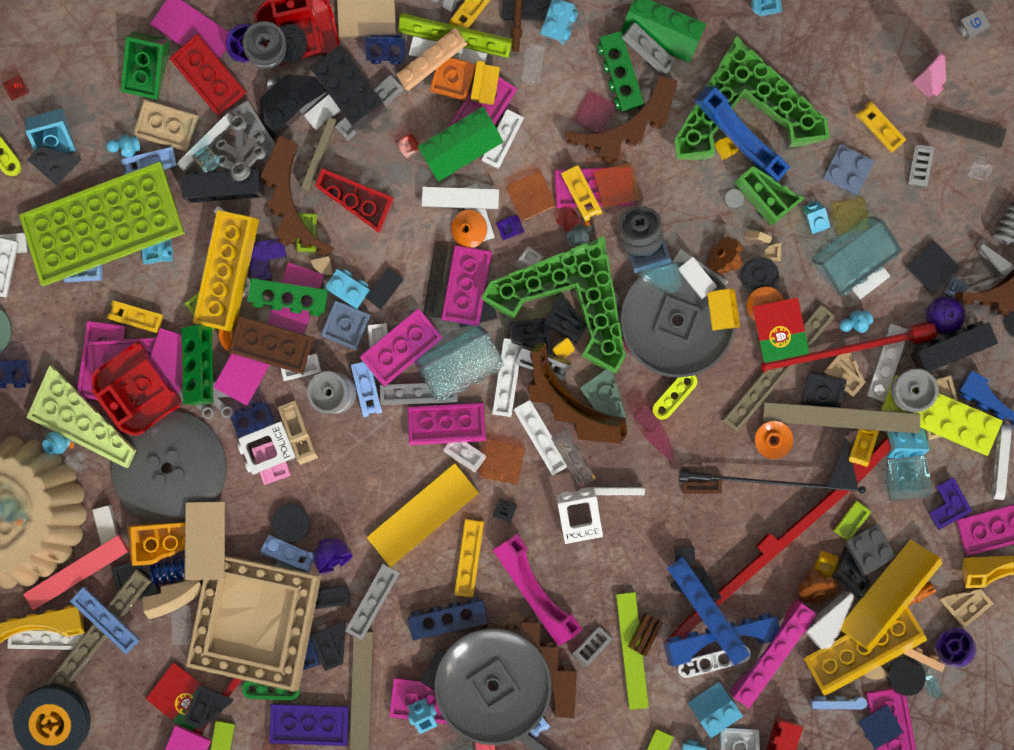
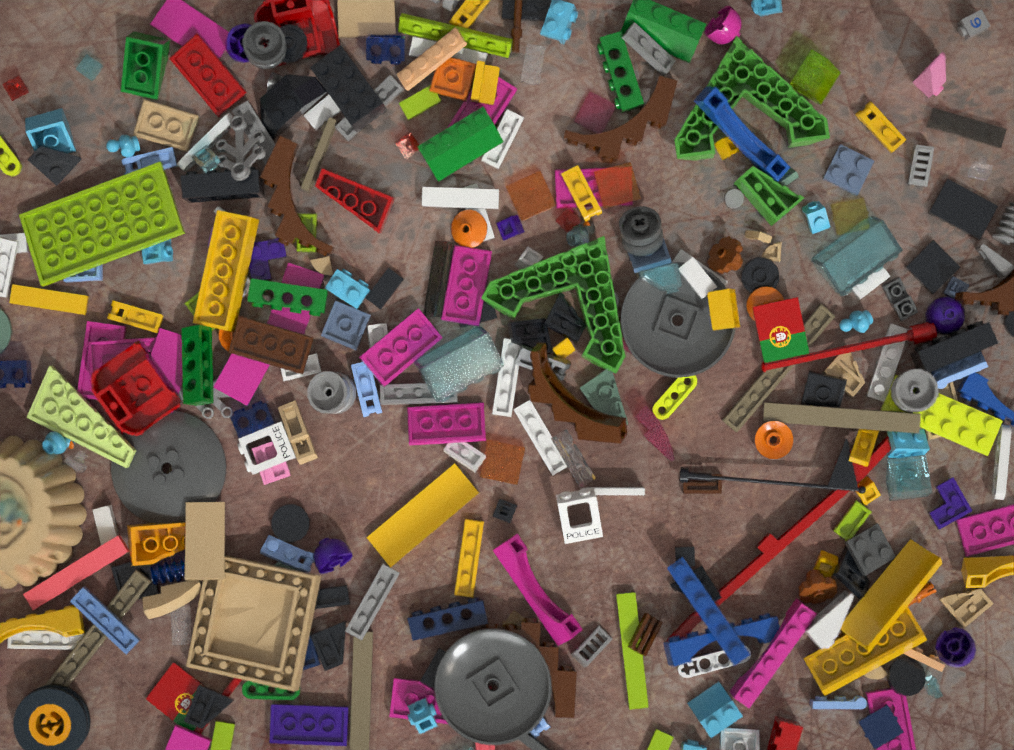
none -> yellow tile [9,284,89,315]
none -> clear light blue plate [76,54,104,82]
none -> lime tile [399,85,441,121]
none -> dark pink cylinder [704,5,742,45]
none -> sand green tile [776,167,799,186]
none -> clear neon green slope [789,49,841,105]
none -> yellow slope [855,476,881,506]
none -> dark grey slope [881,277,918,321]
none -> black tile [928,179,998,240]
none -> light blue plate [931,351,988,389]

